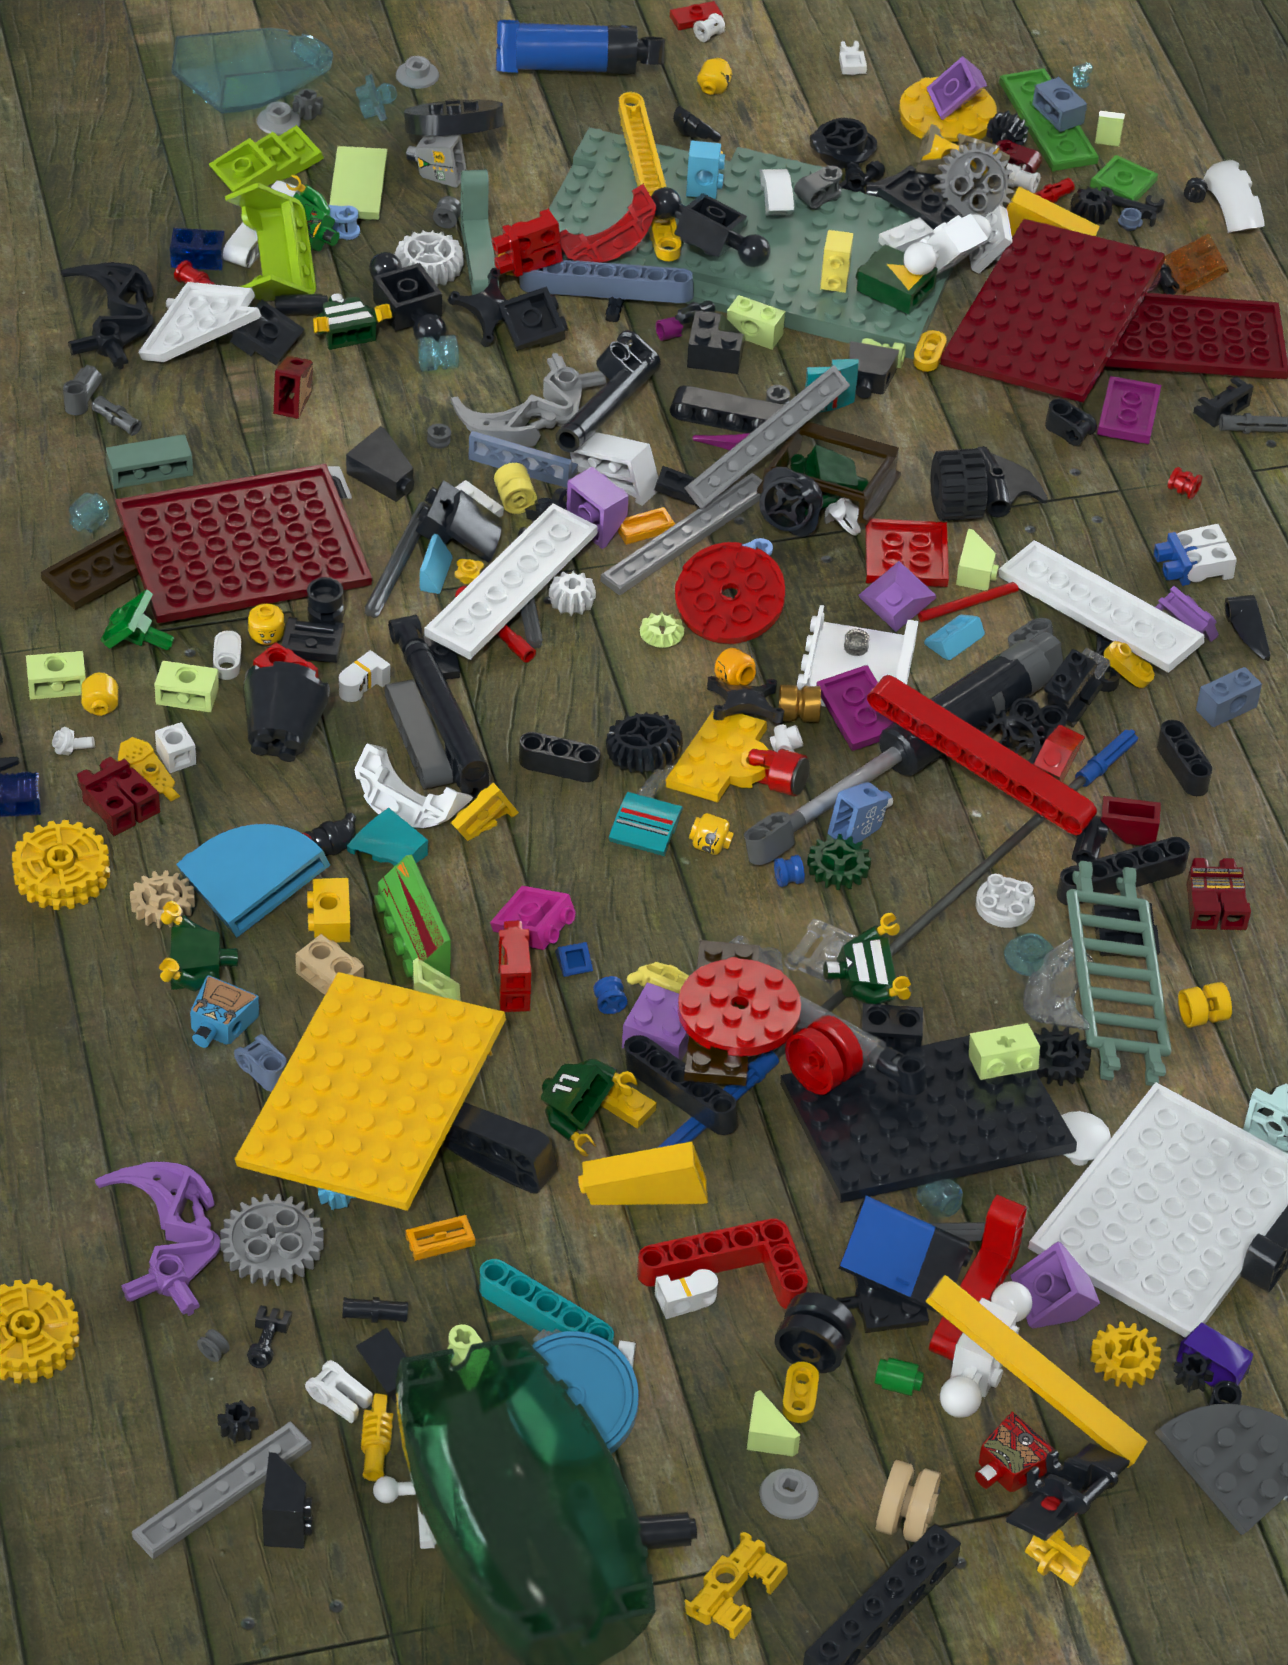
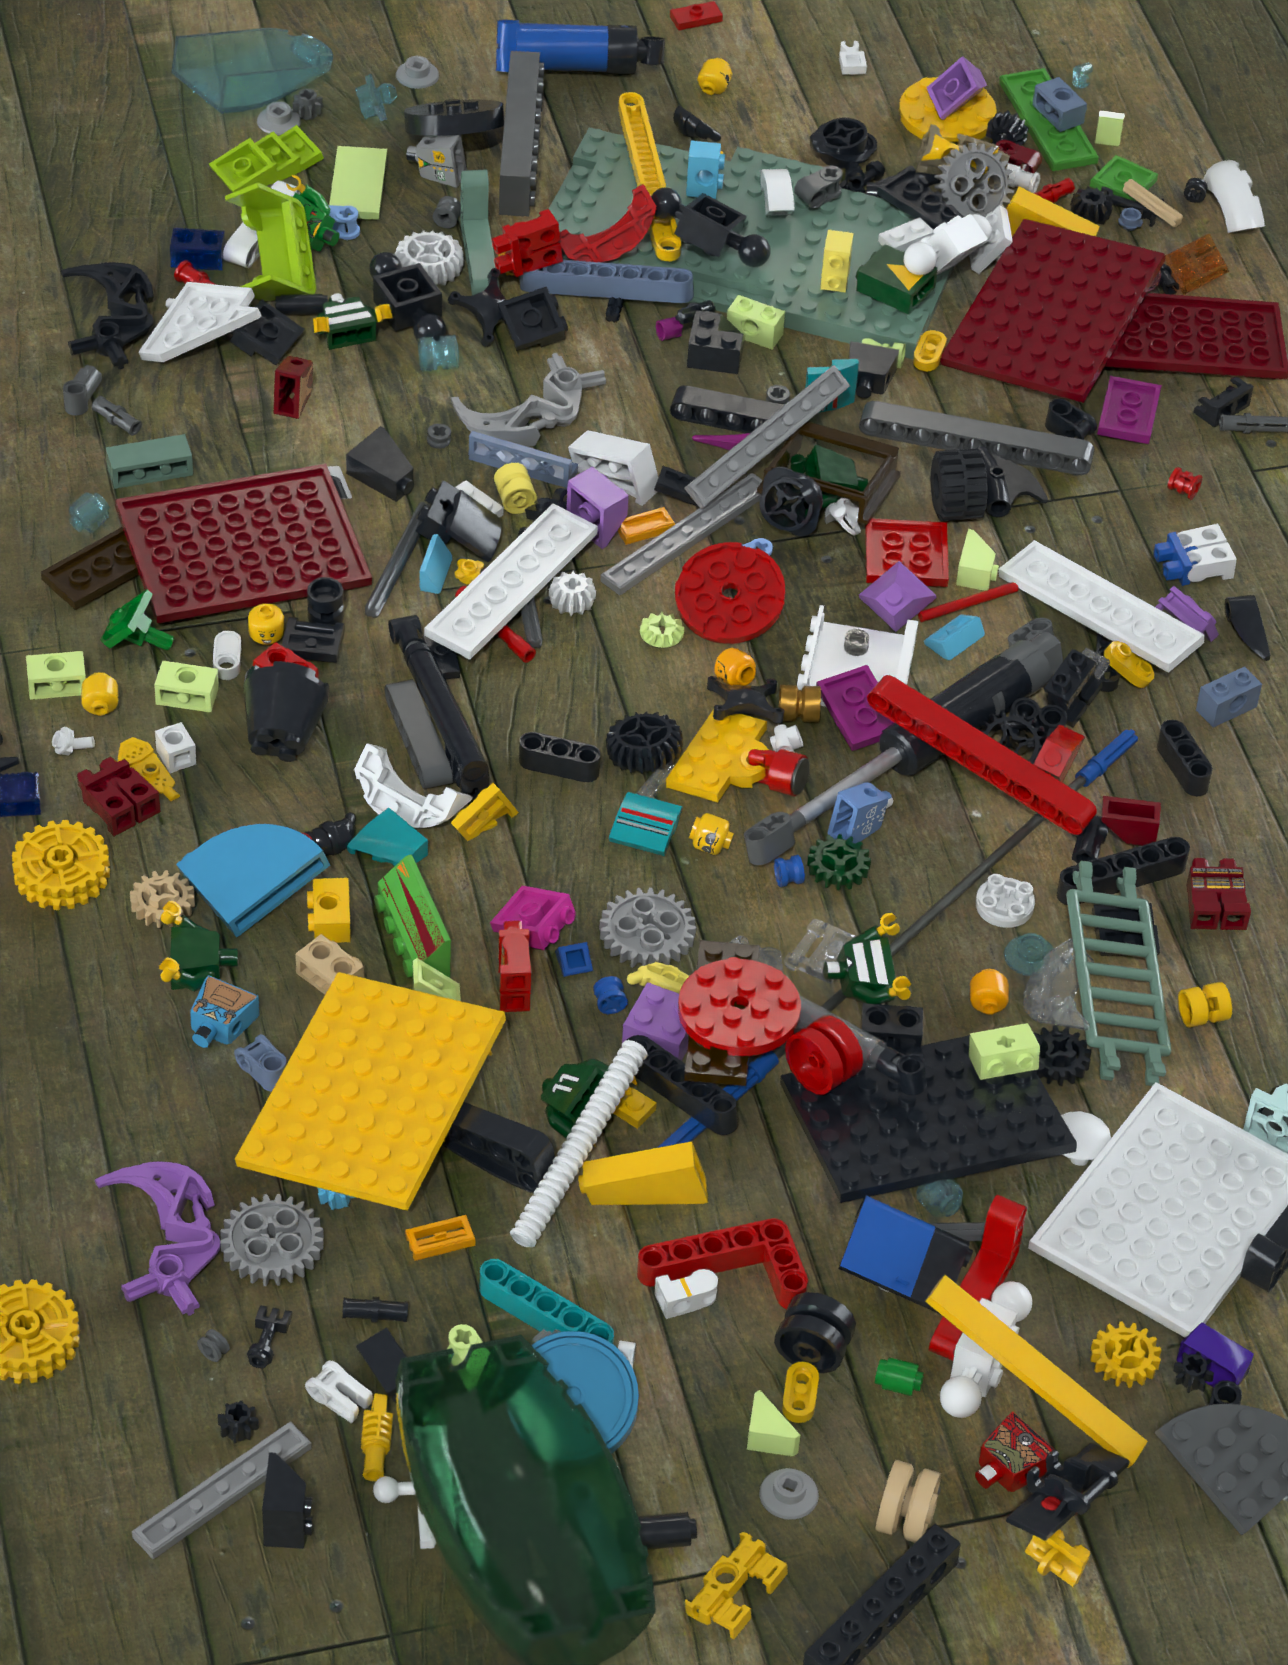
white leg [339,650,390,702] -> none
black piece [556,330,661,452] -> none
white bush [693,13,725,42] -> none
black plate [836,1275,929,1333] -> none
medium lavender slope [1010,1241,1100,1328] -> none
none -> dark grey brick [499,51,544,217]
none -> white piece [510,1040,648,1247]
none -> light grey gear [599,888,696,968]
none -> dark grey beam [859,401,1095,475]
none -> light orange head [970,969,1009,1014]
none -> tan axle [1123,179,1183,227]

